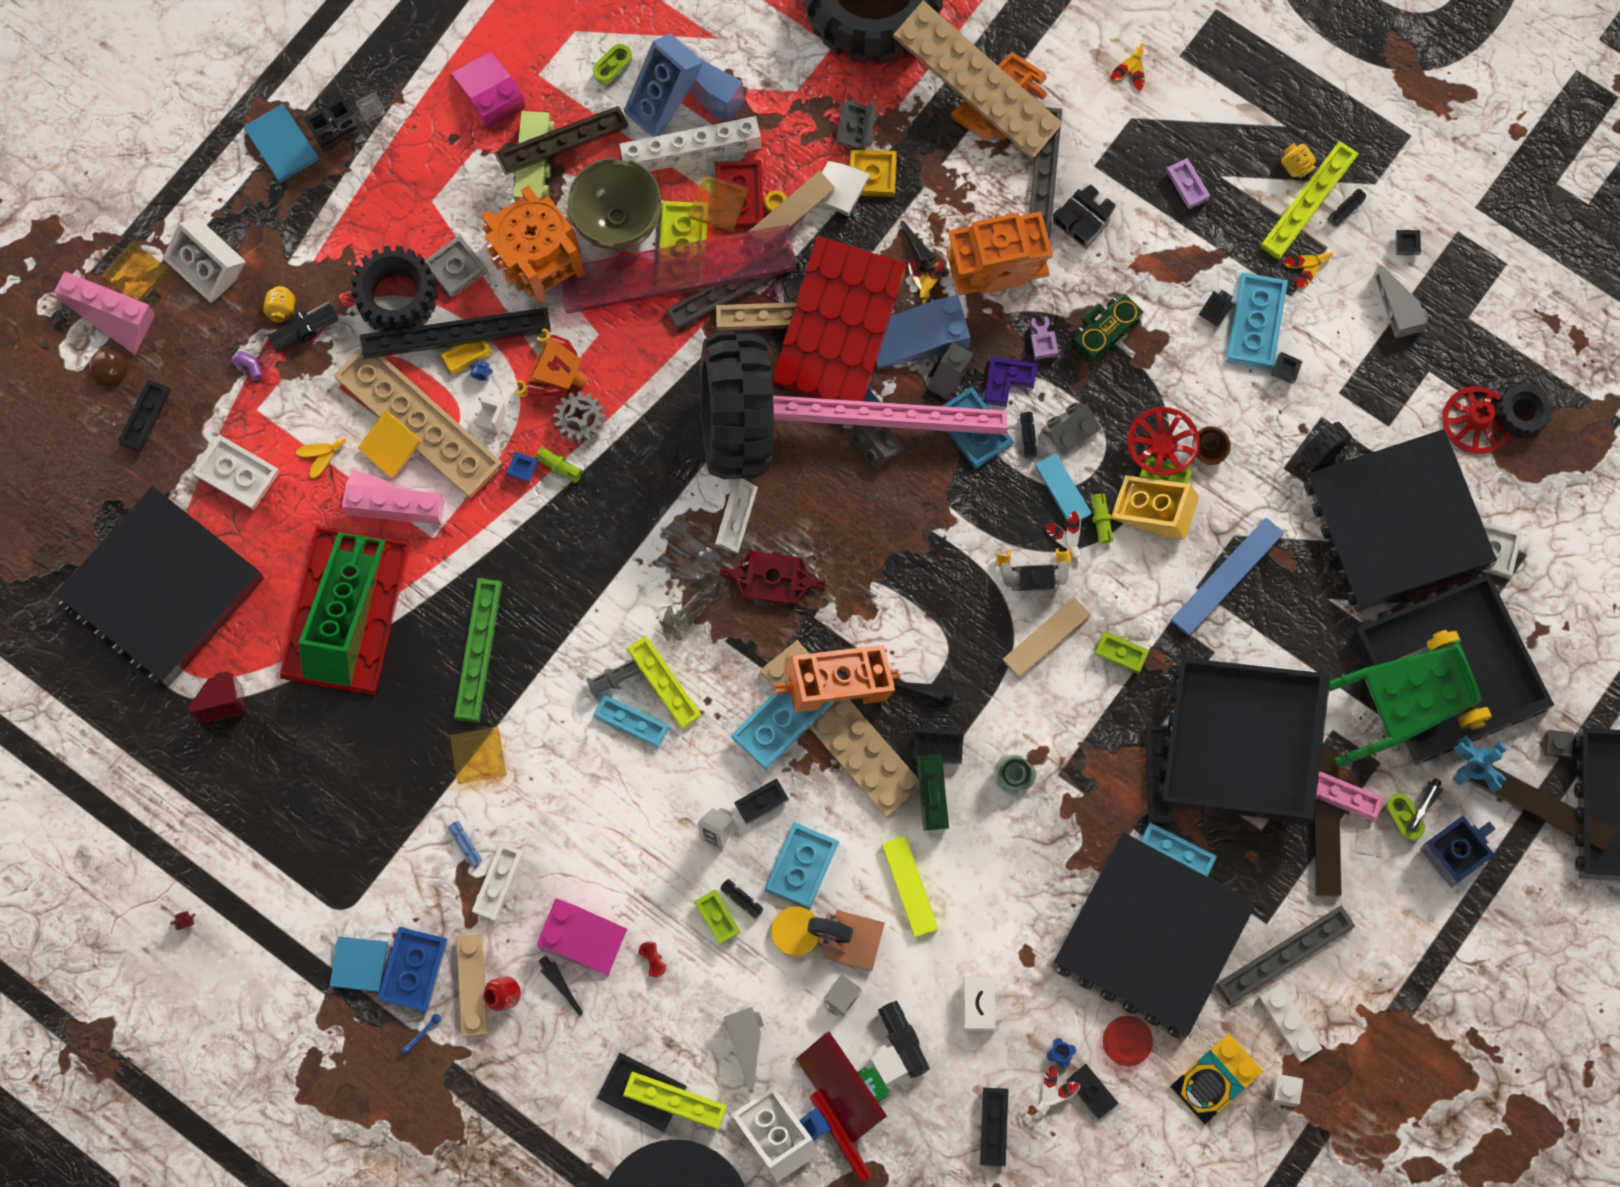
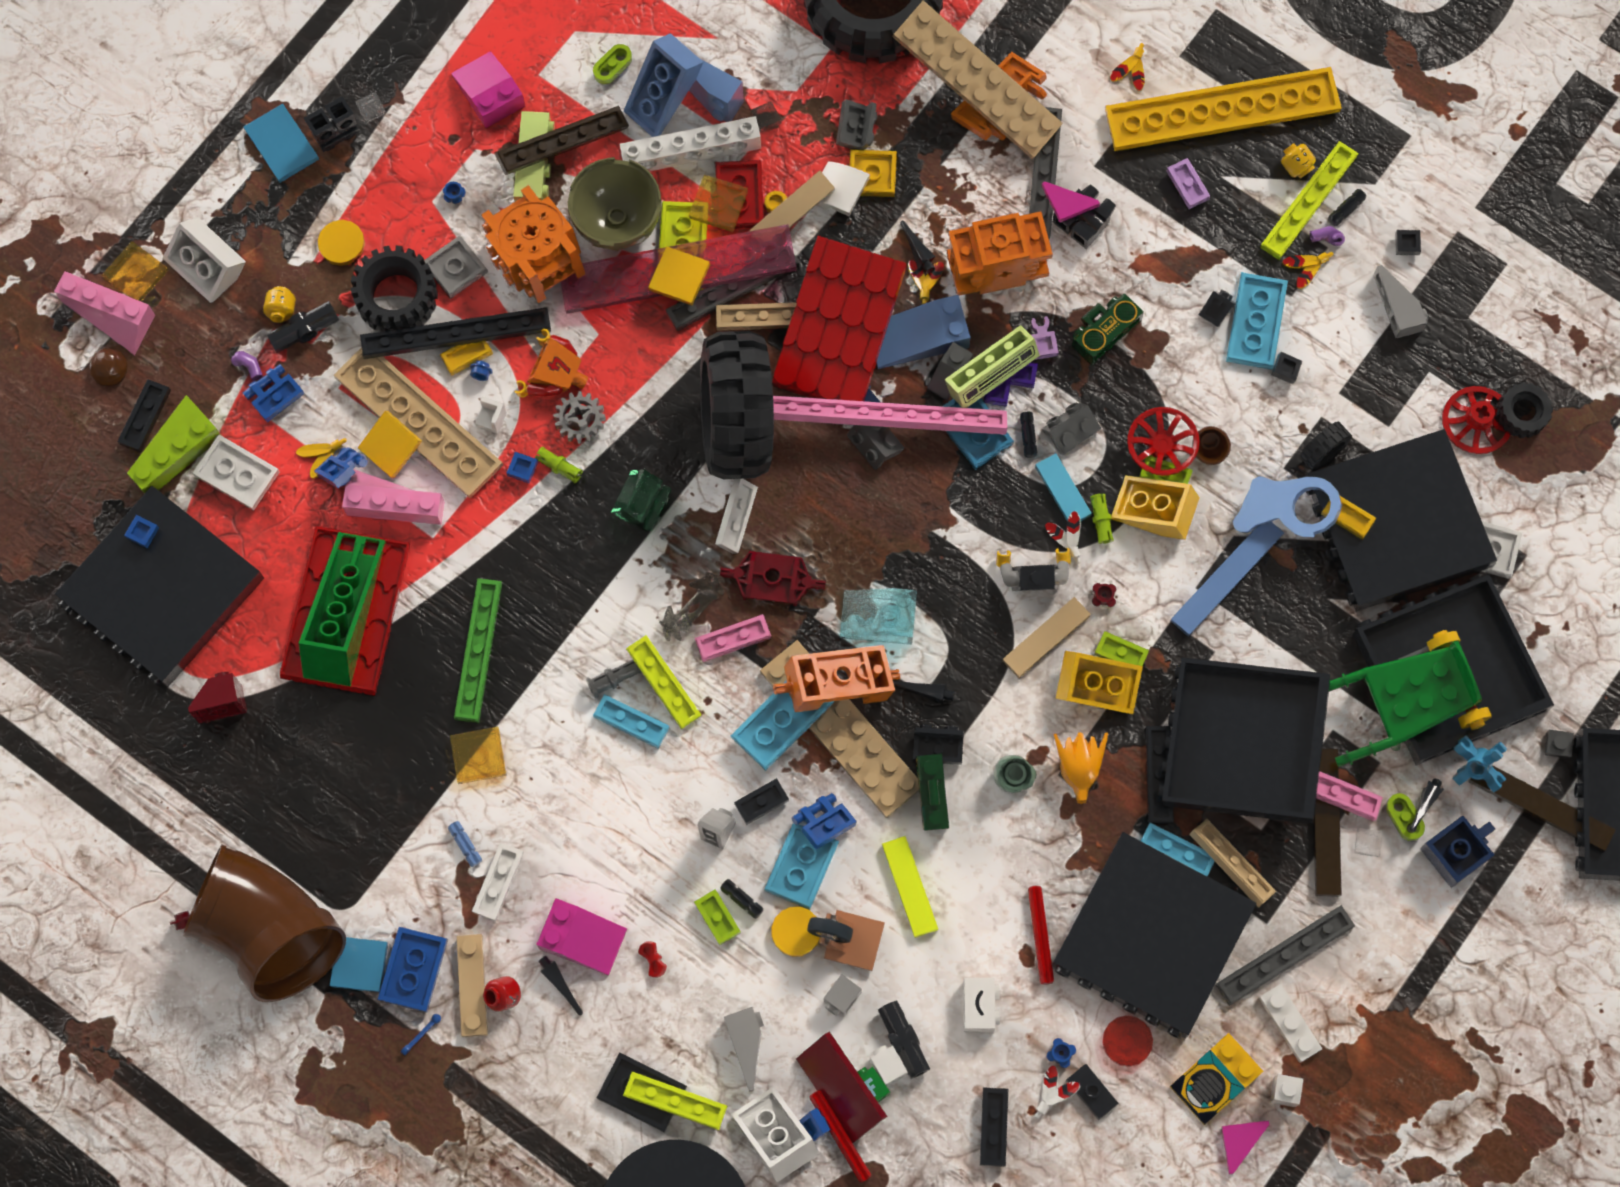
none -> blue plate [124,515,159,548]
none -> lime wedge [127,395,220,494]
none -> reddish brown cylinder [183,844,346,1002]
none -> blue plate [242,364,305,422]
none -> blue plate [314,447,368,488]
none -> yellow tile [318,220,365,266]
none -> blue plate [443,181,466,204]
none -> clear green brick [611,469,671,532]
none -> yellow tile [648,246,710,306]
none -> bright pink tile [695,614,771,662]
none -> clear smoke plate [751,101,782,133]
none -> blue plate [791,793,857,850]
none -> clear light blue slope [840,588,917,645]
none -> yellowish green brick [945,325,1040,408]
none -> red axle [1028,886,1054,985]
none -> dark pink tile [1042,182,1100,222]
none -> light orange piece [1053,732,1108,804]
none -> yellow slope [1055,651,1143,714]
none -> dark red plate [1092,583,1117,607]
none -> yellow plate [1105,67,1341,151]
none -> tan tile [1189,819,1276,907]
none -> dark pink tile [1221,1120,1269,1175]
none -> light blue animal [1233,476,1342,537]
none -> medium lavender arm [1309,226,1345,246]
none -> yellow tile [1321,496,1376,540]

